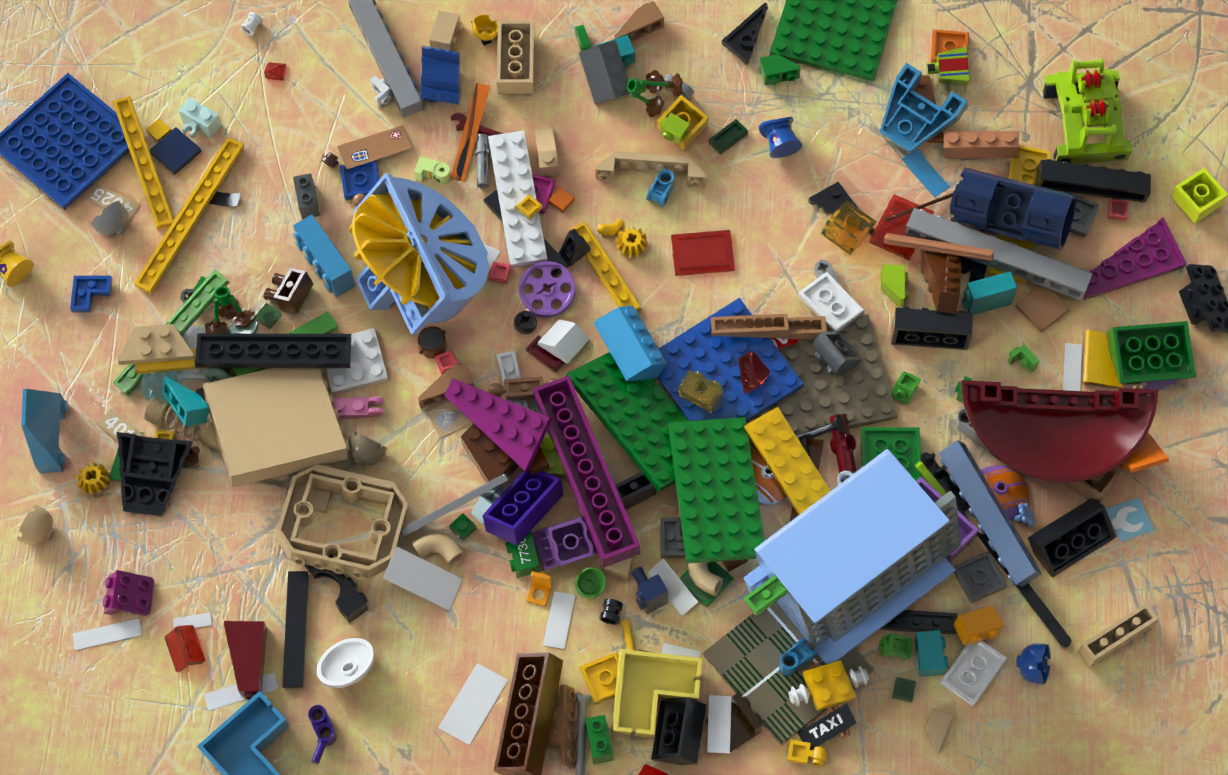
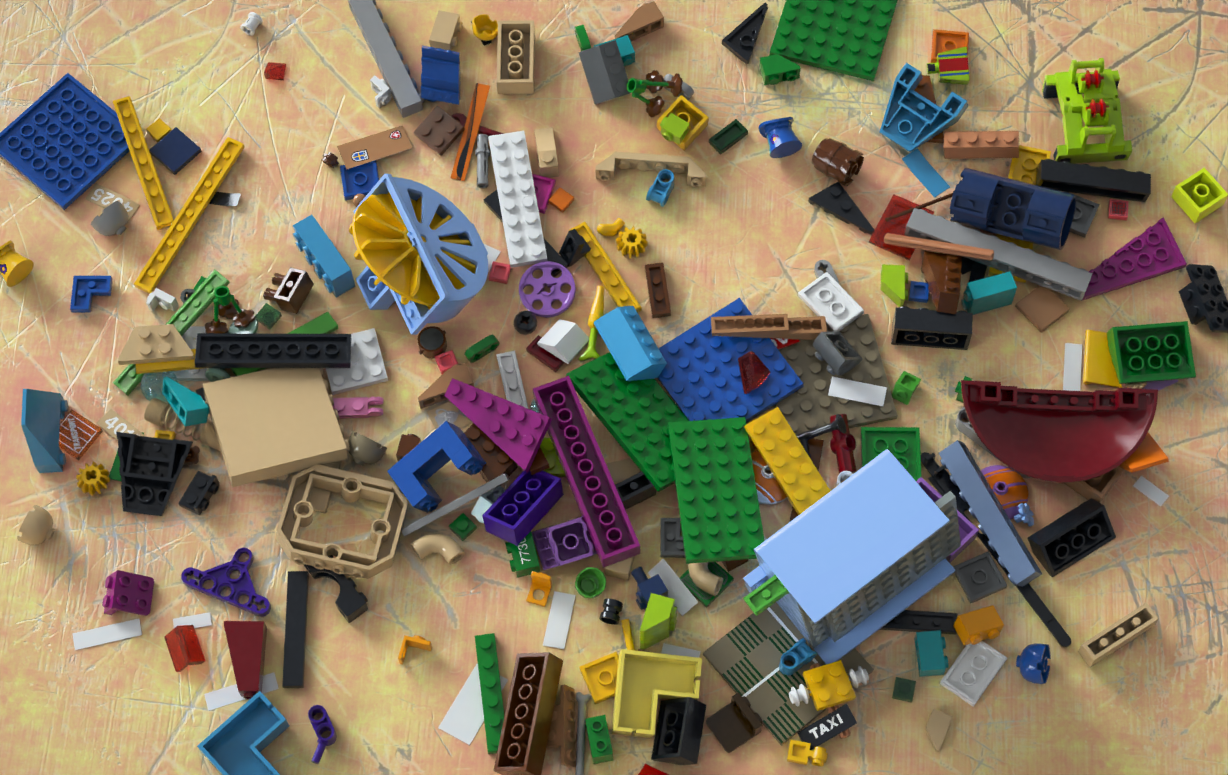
light aqua brick [178,97,222,138] -> none
dark grey brick [293,173,320,219] -> none
white dish [317,638,375,688] -> none
white sticker [383,546,463,611] -> none
yellowish green leg [414,156,451,184] -> none
medium nougat plate [488,376,557,400] -> none
yellow tile [516,194,543,220] -> none
clear red piece [671,230,735,276] -> none
clear yellow brick [677,370,724,413] -> none
white sticker [707,695,731,754] -> none
clear yellow slope [821,201,877,255] -> none
bright green bracket [879,633,912,660] -> none
lime tile [915,461,946,496] -> none
bright green bracket [1008,344,1039,373] -> none
medium azure sticker [1105,497,1154,542] -> none
none -> clear orange tile [59,409,103,461]
none -> white bracket [146,288,179,311]
none -> black bracket [178,471,219,515]
none -> dark purple beam [181,548,271,617]
none -> blue piece [387,421,486,513]
none -> reddish brown brick [396,434,421,461]
none -> light orange bracket [398,635,432,664]
none -> reddish brown plate [413,106,465,156]
none -> green beam [464,334,500,363]
none -> green plate [475,633,504,754]
none -> piece [578,286,605,361]
none -> lime slope [640,593,677,650]
none -> reddish brown plate [645,263,671,318]
none -> reddish brown piece [812,138,864,186]
none -> white sticker [828,376,887,406]
none -> blue plate [908,281,929,303]
none -> white sticker [1133,476,1169,506]

